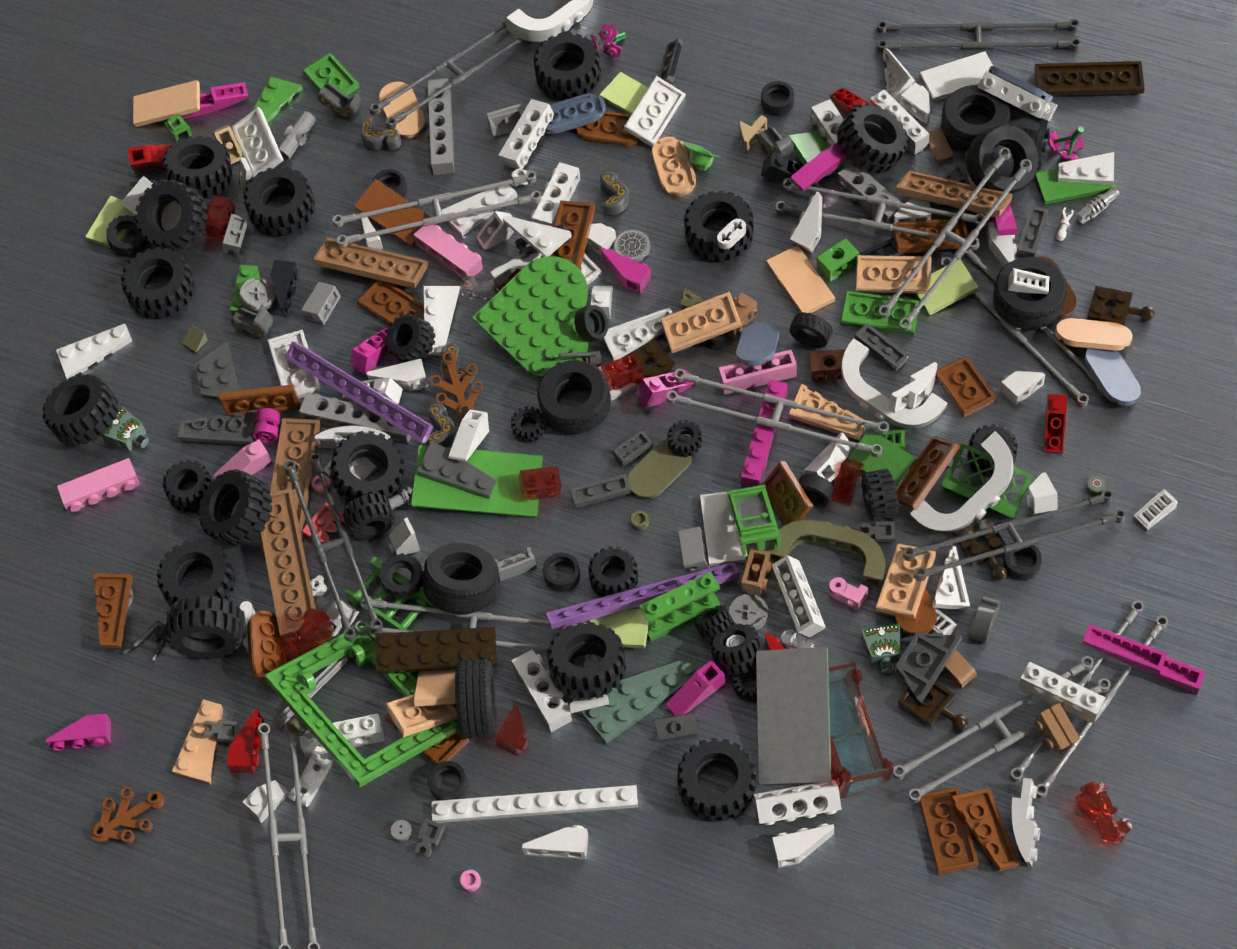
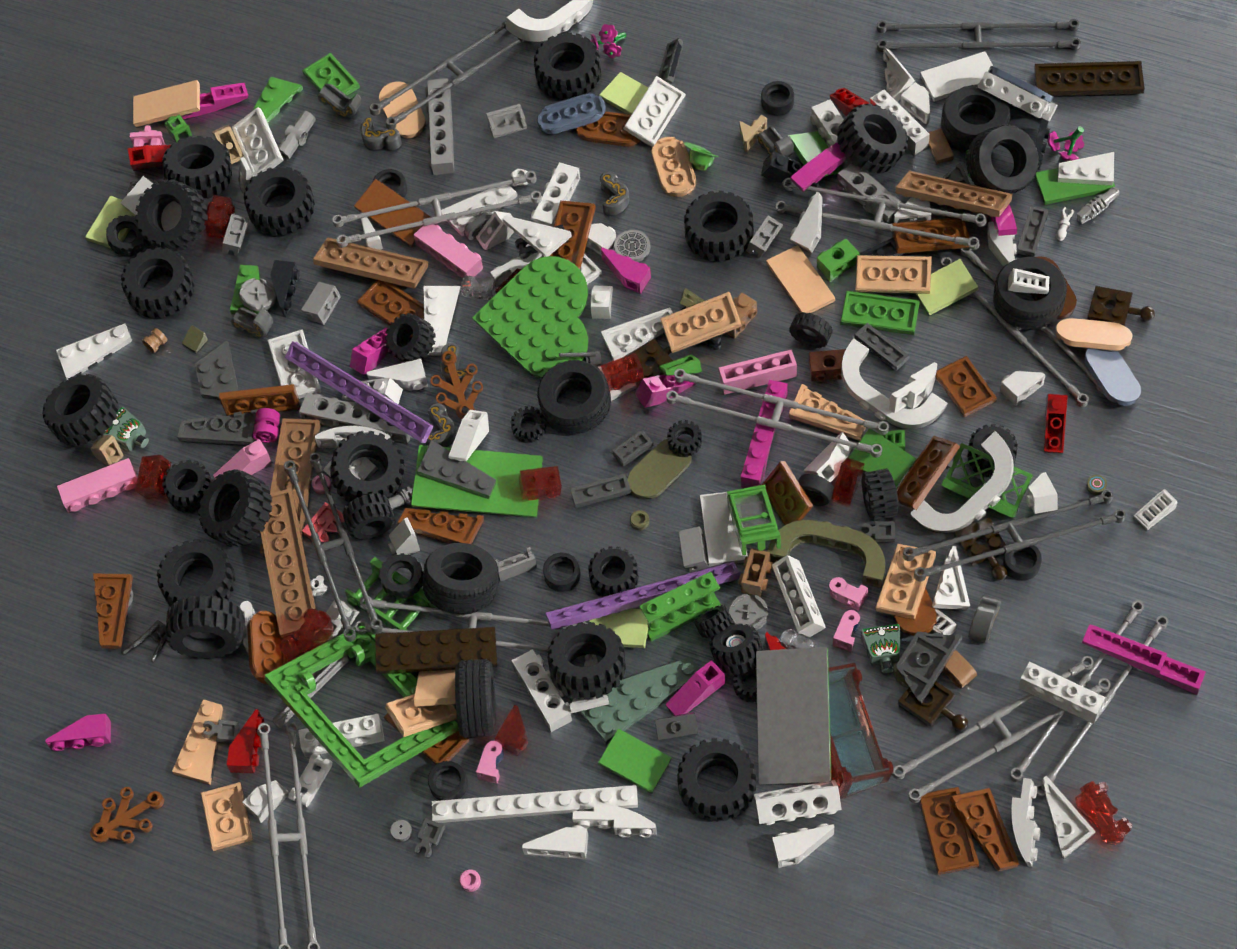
olive tile [286,717,307,736] -> none
white brick [498,99,554,169] -> none
black tyre [574,305,608,342] -> none
white beam [717,219,746,249] -> none
sand blue tile [736,322,780,366] -> none
light grey bar [879,147,1032,331] -> none
medium nougat brick [1034,702,1080,752] -> none
none -> tan slope [90,435,124,466]
none -> bright pink hips [130,125,165,147]
none -> clear red brick [135,455,172,499]
none -> medium nougat wheel [142,328,168,353]
none -> light nougat tile [201,782,253,851]
none -> dark orange wing [397,508,484,544]
none -> dark grey plate [464,211,493,240]
none -> bright pink leg [476,741,504,784]
none -> white slope [573,804,656,838]
none -> bright green tile [598,728,672,794]
none -> bright green slope [658,355,702,376]
none -> light grey hinge [746,216,783,258]
none -> bright pink leg [833,610,860,653]
none -> white wing [1042,776,1095,859]

